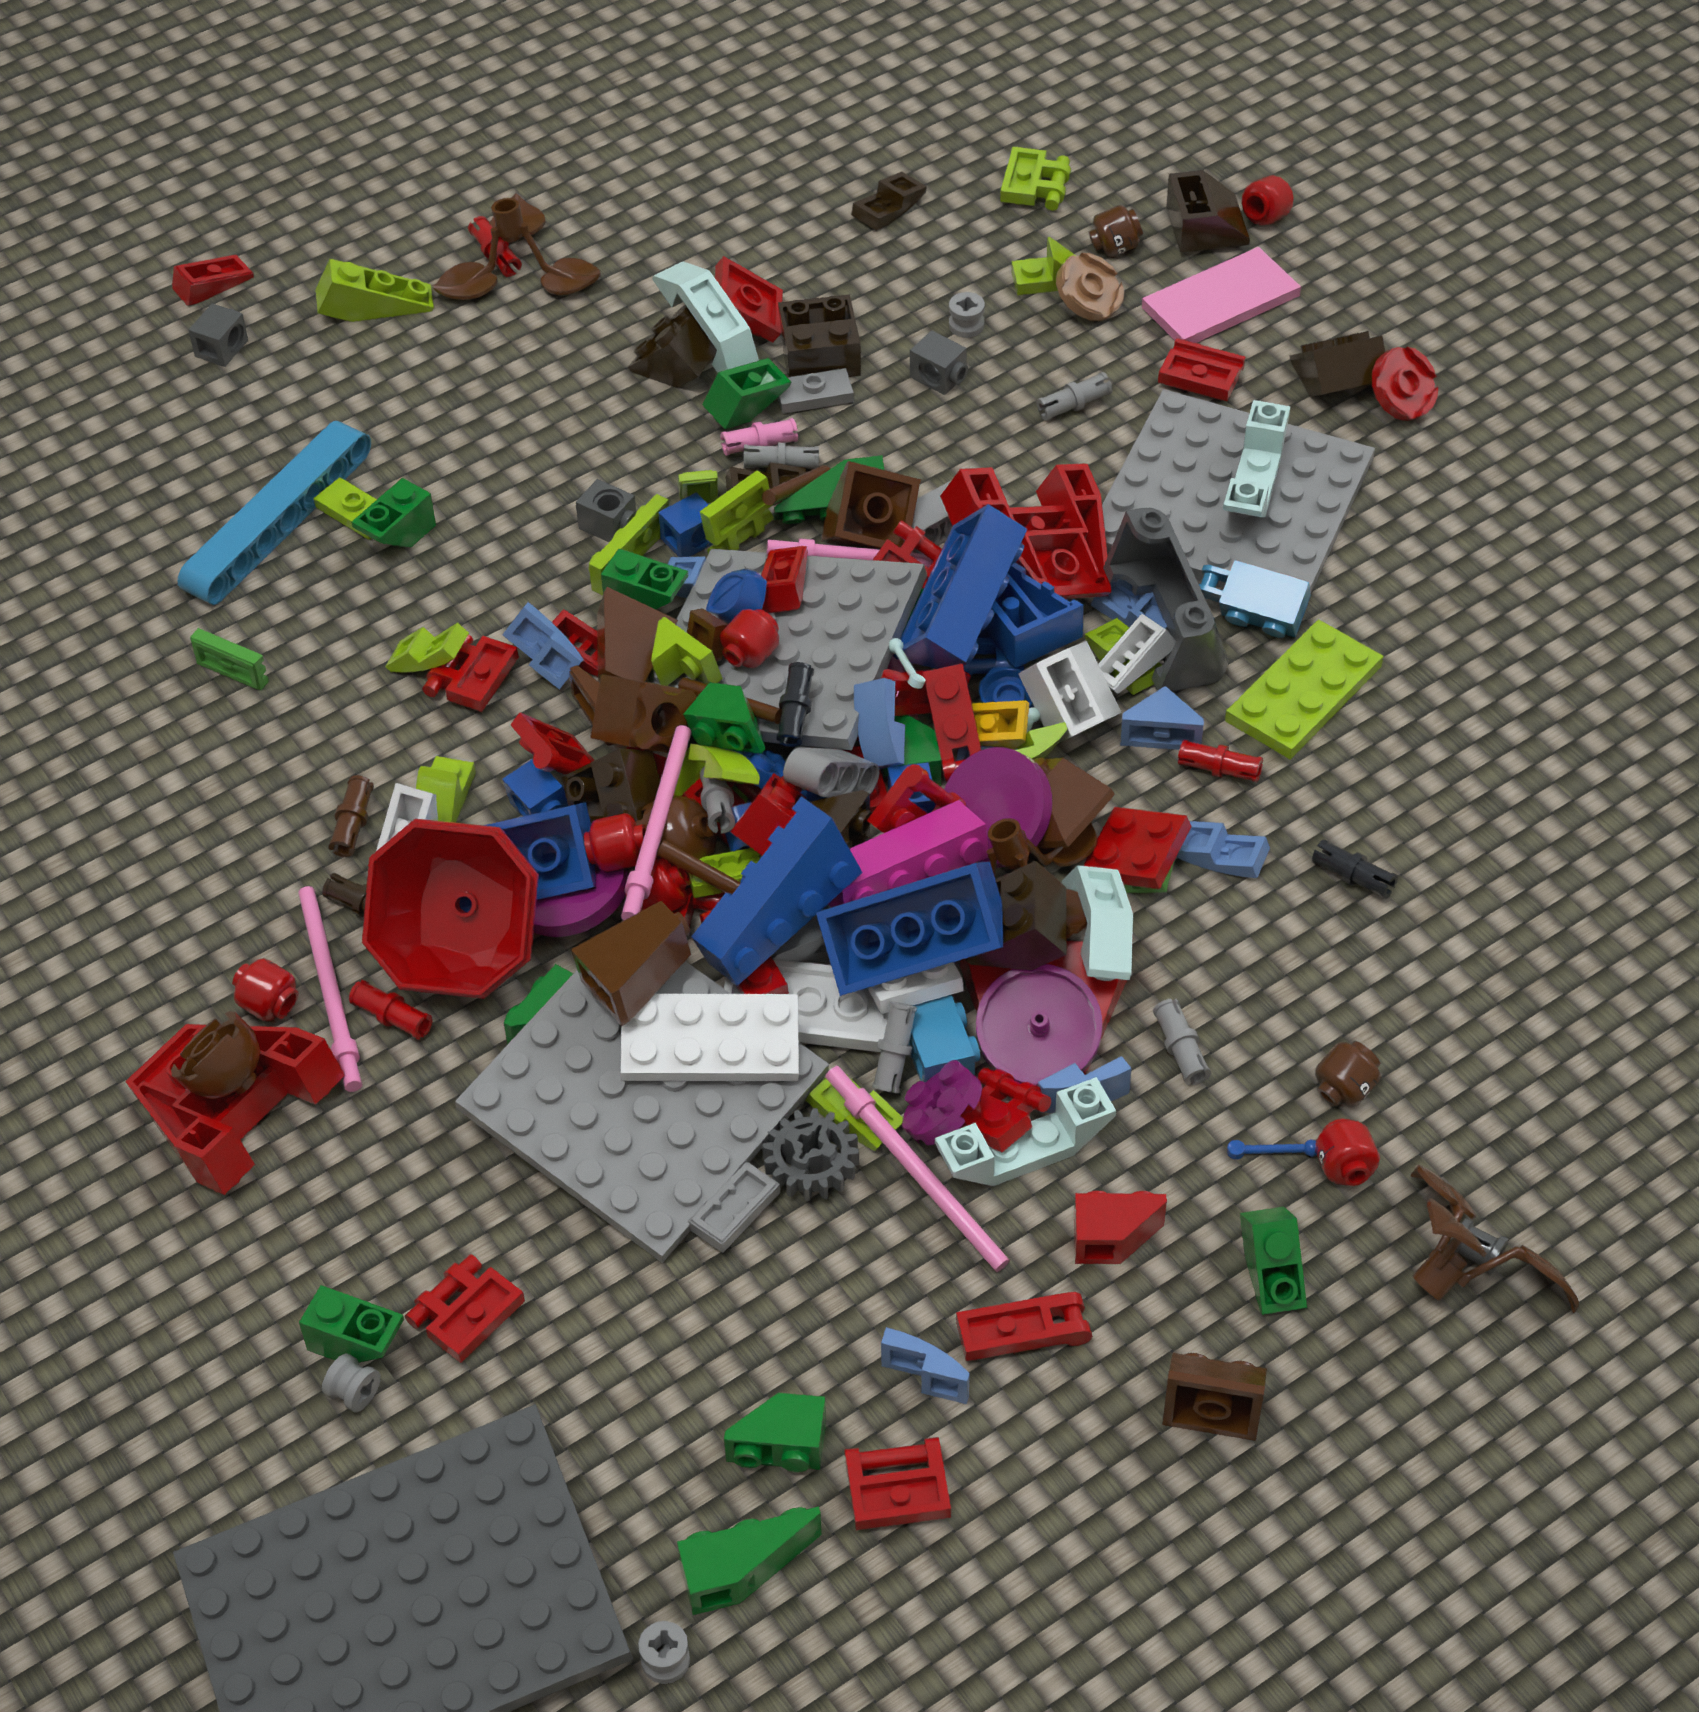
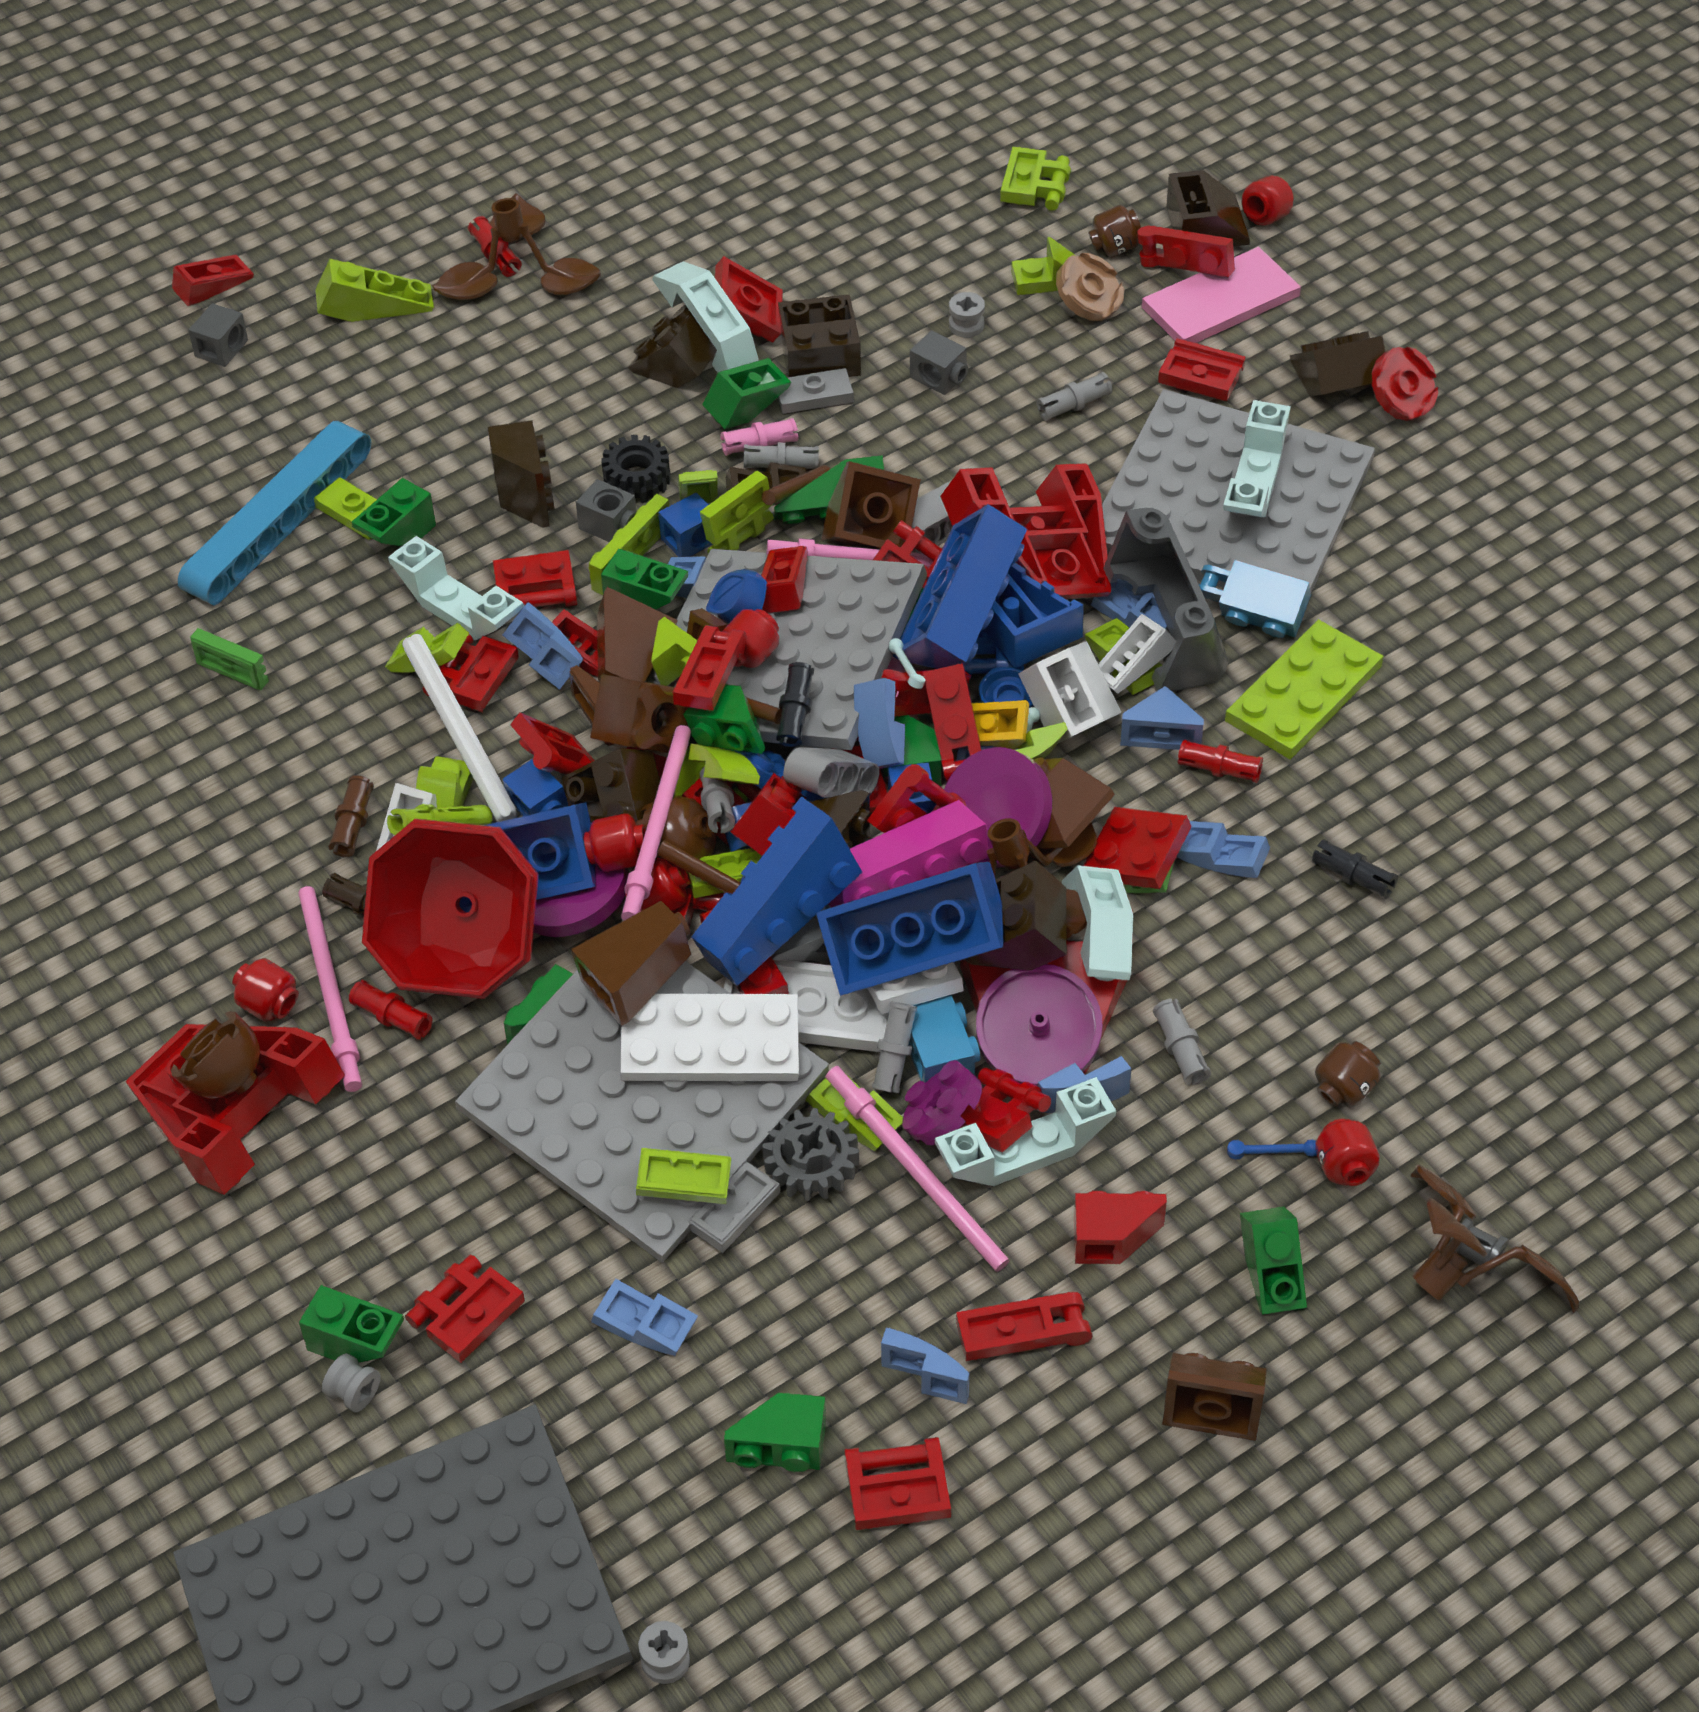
green slope [677,1506,822,1615] -> none
dark brown slope [851,171,927,231] -> none
none -> lime pin [387,804,493,835]
none -> light aqua slope [388,536,524,640]
none -> white axle [402,634,518,822]
none -> dark brown slope [487,420,555,528]
none -> red plate [493,550,577,607]
none -> medium blue slope [591,1278,698,1356]
none -> black tyre [601,435,671,503]
none -> lime plate [636,1148,731,1204]
none -> red plate [673,625,747,711]
none -> red plate [1137,226,1235,277]

